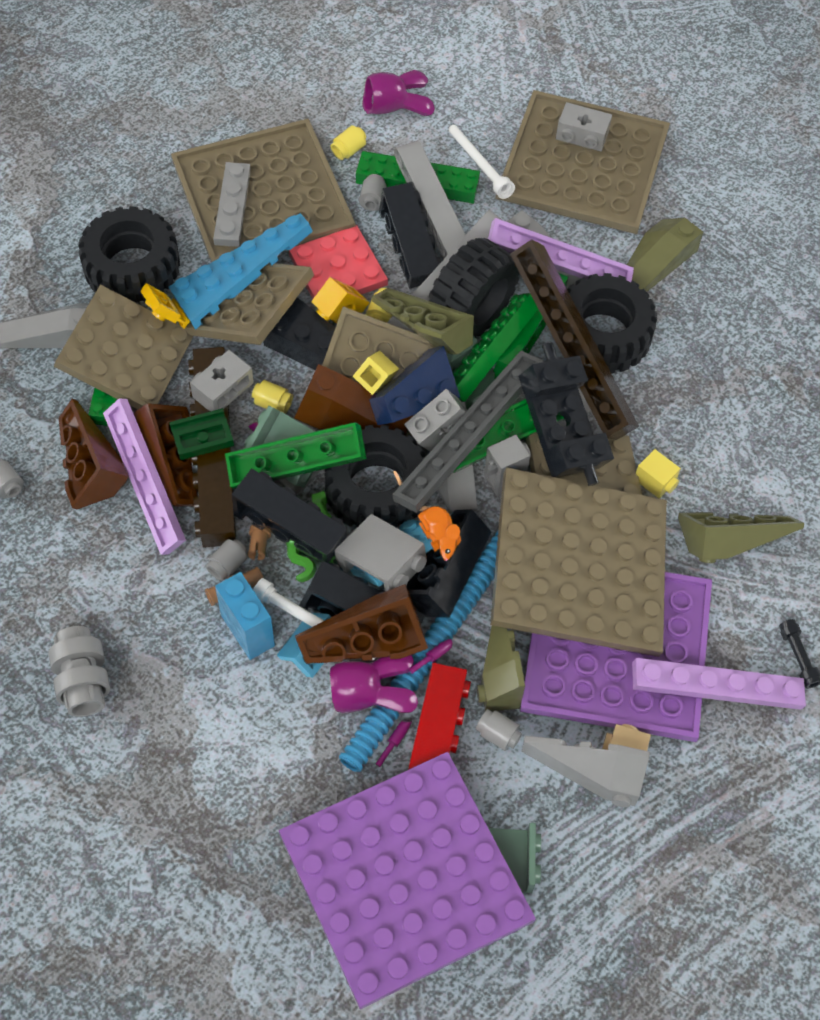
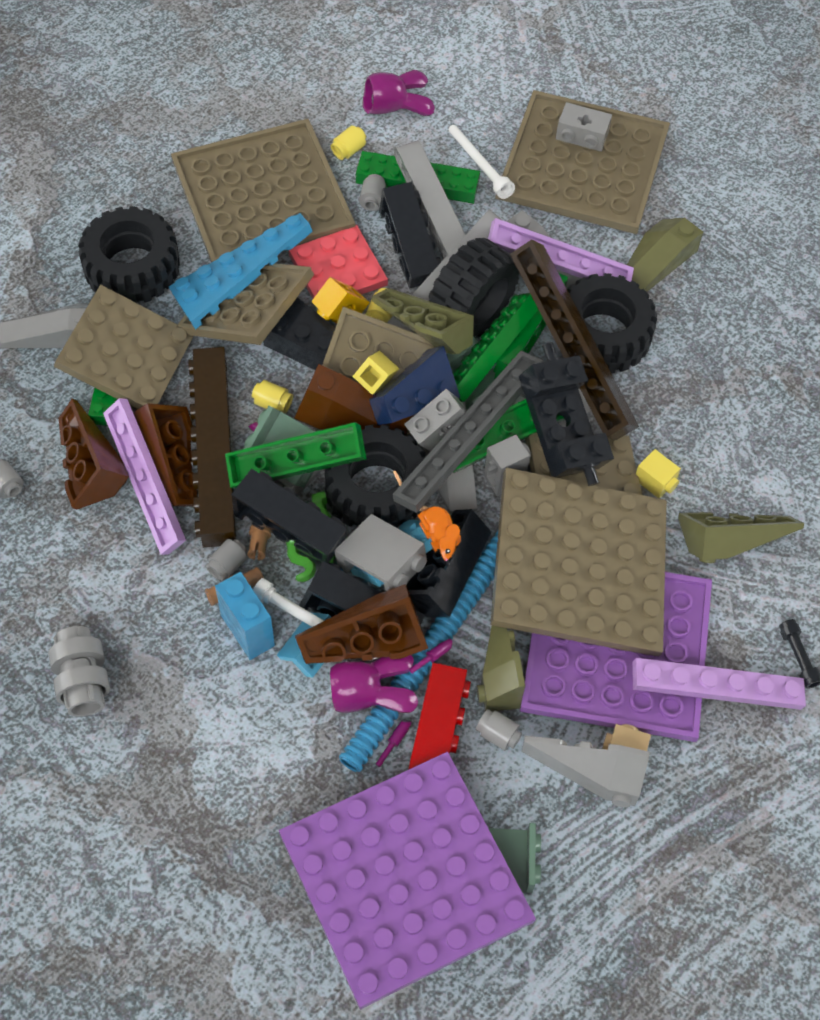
yellow plate [141,283,190,329] -> none
dark green plate [169,408,234,460] -> none
light grey brick [190,350,254,411] -> none
light grey plate [213,162,251,247] -> none

